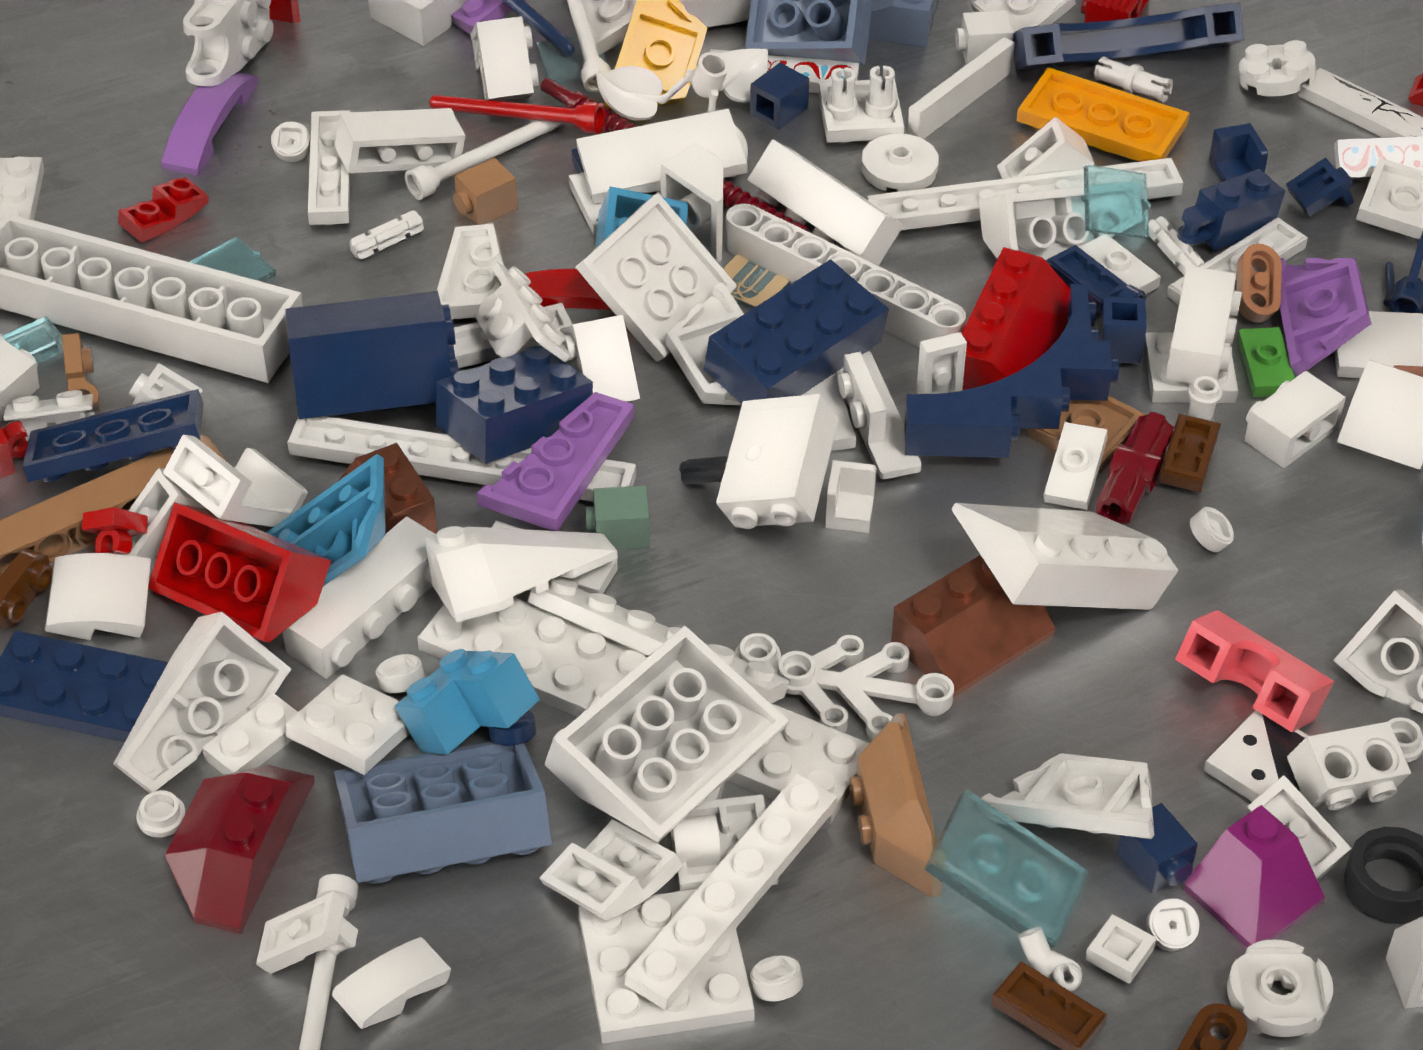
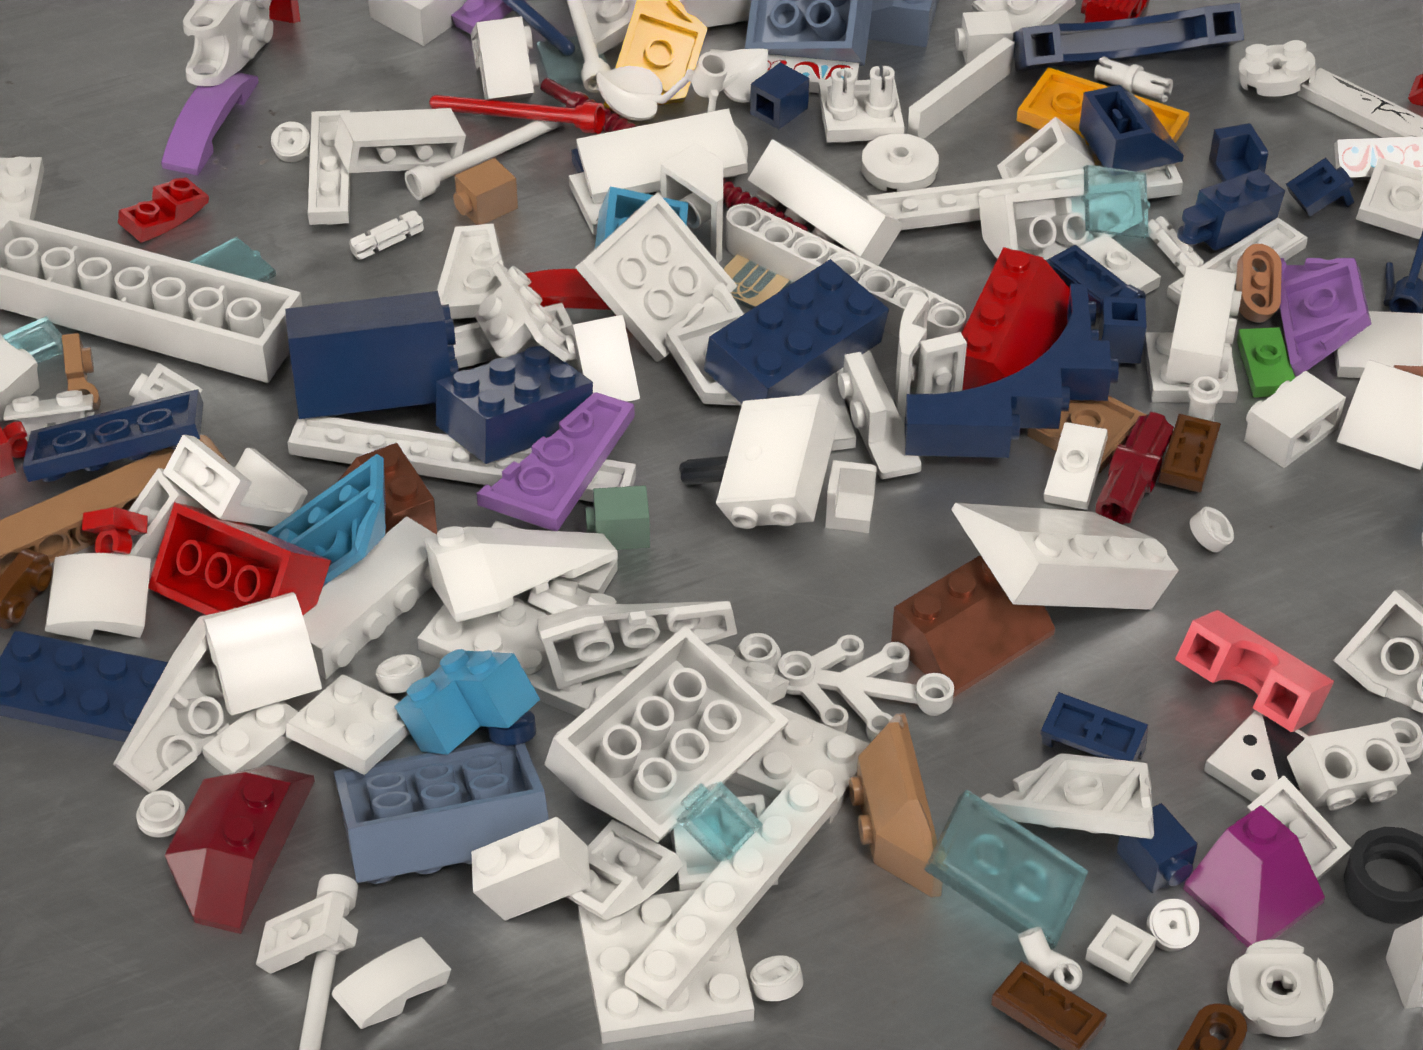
none -> white slope [202,592,322,715]
none -> white brick [471,817,591,921]
none -> white wedge [537,601,737,689]
none -> clear light blue brick [676,781,763,862]
none -> white slope [895,293,929,417]
none -> dark blue hinge [1041,692,1148,762]
none -> dark blue slope [1079,85,1184,177]

